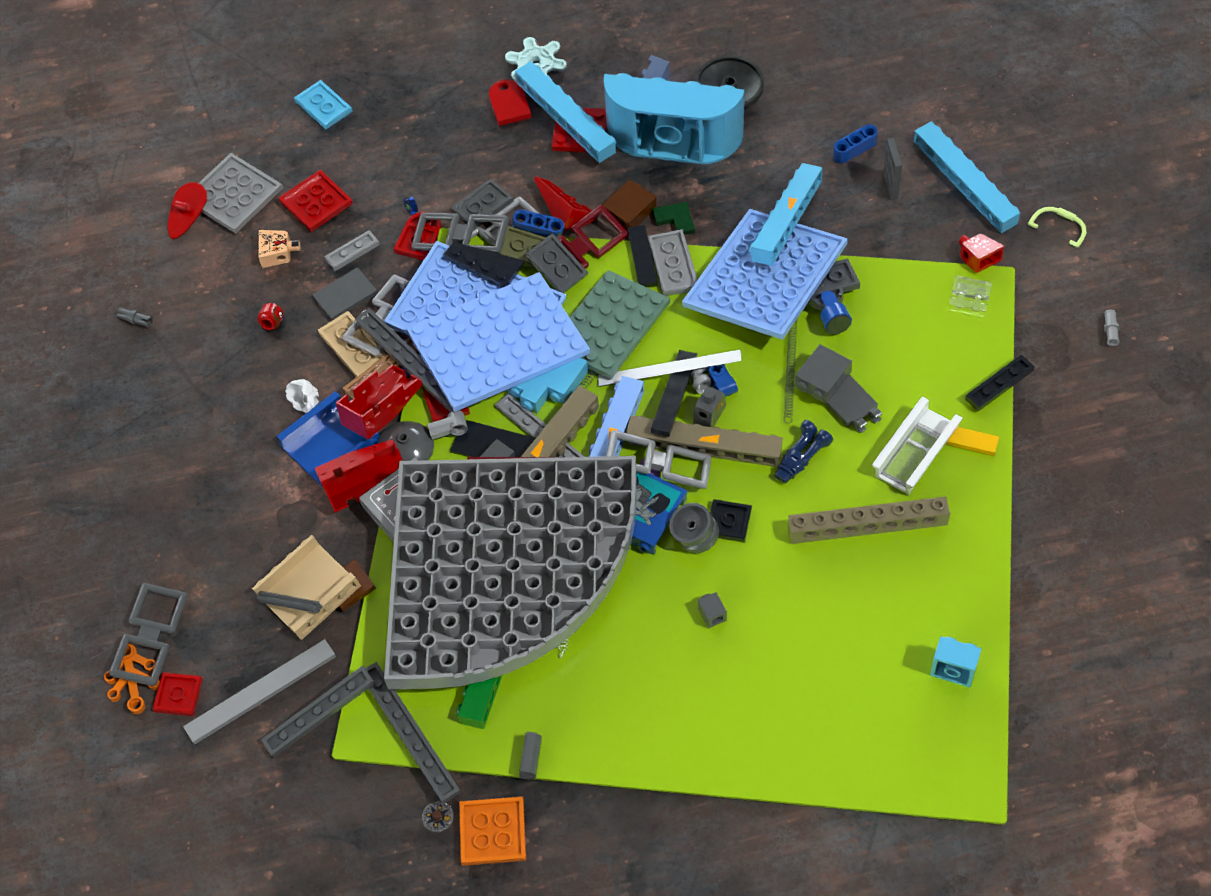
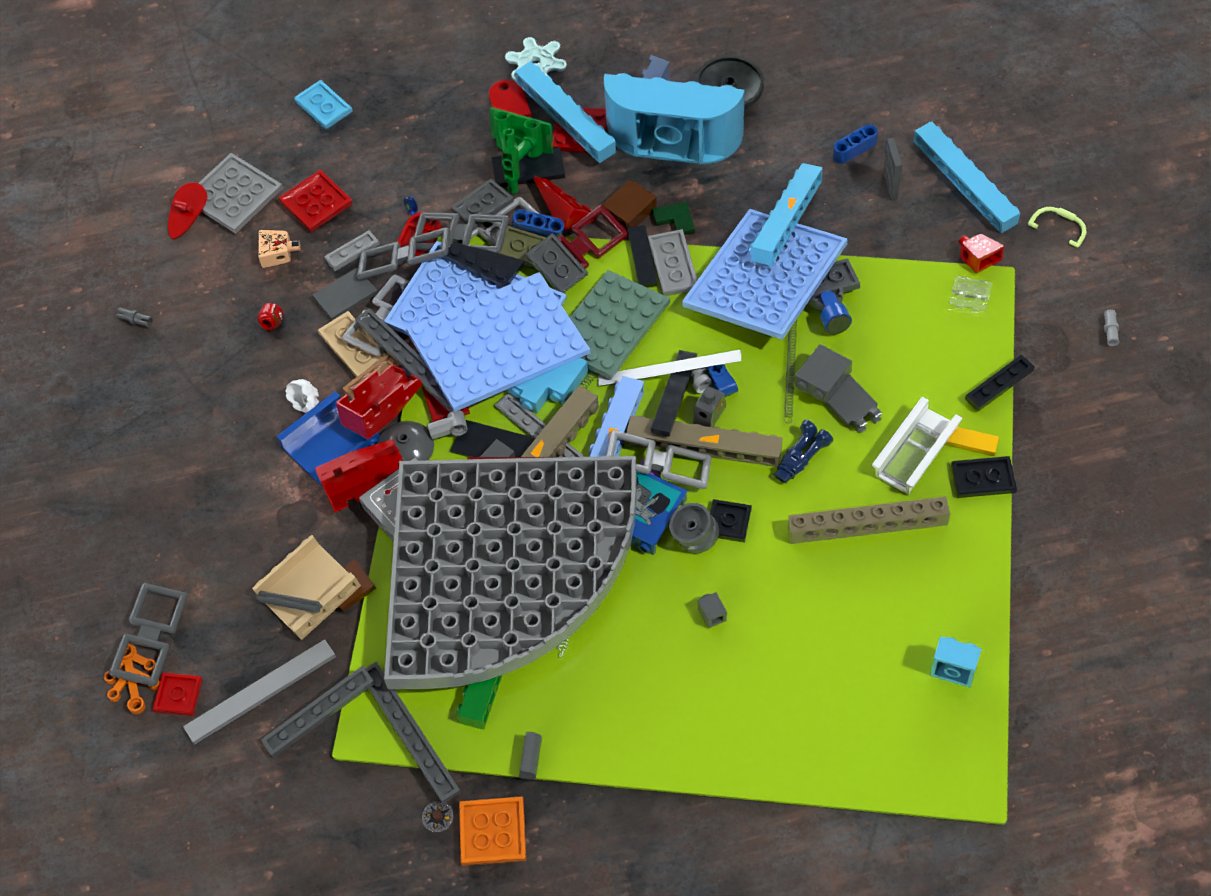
none -> dark grey bar [357,227,450,280]
none -> green plate [489,107,553,194]
none -> black tile [491,147,565,187]
none -> black tile [951,456,1017,498]

